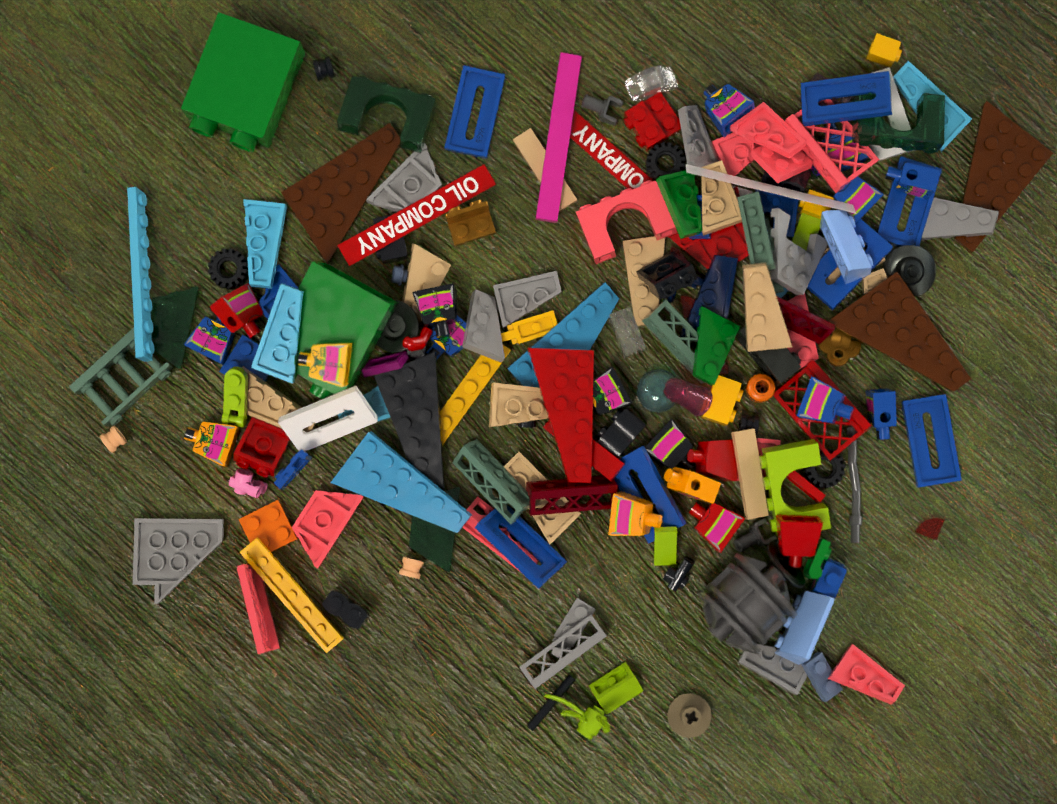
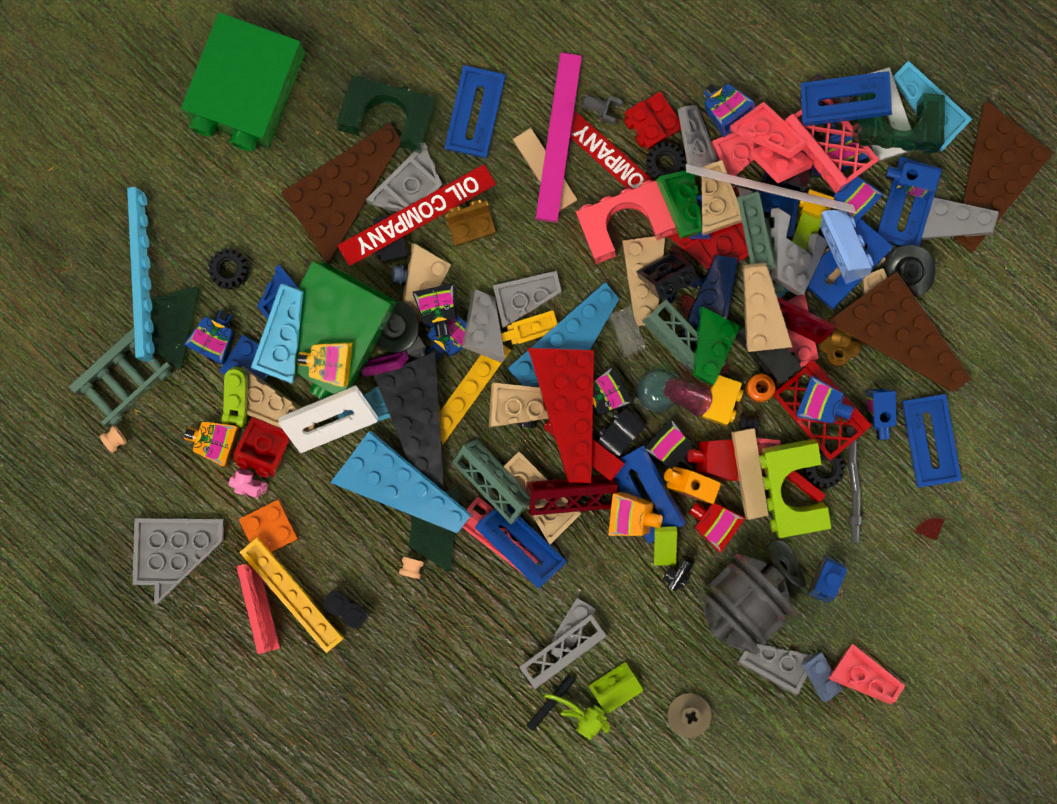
red torso [209,283,263,338] -> none
medium azure wing [243,199,287,289] -> none
blue wing [274,449,313,490] -> none
coral wing [292,490,364,569] -> none
black wheel [312,56,335,82] -> none
red arm [402,327,433,351] -> none
clear brick [625,65,678,101] -> none
dark grey piece [734,517,778,553] -> none
light blue slope [774,591,835,665] -> none
red torso [776,515,823,568] -> none
green plate [802,539,832,579] -> none
yellow brick [866,33,902,67] -> none

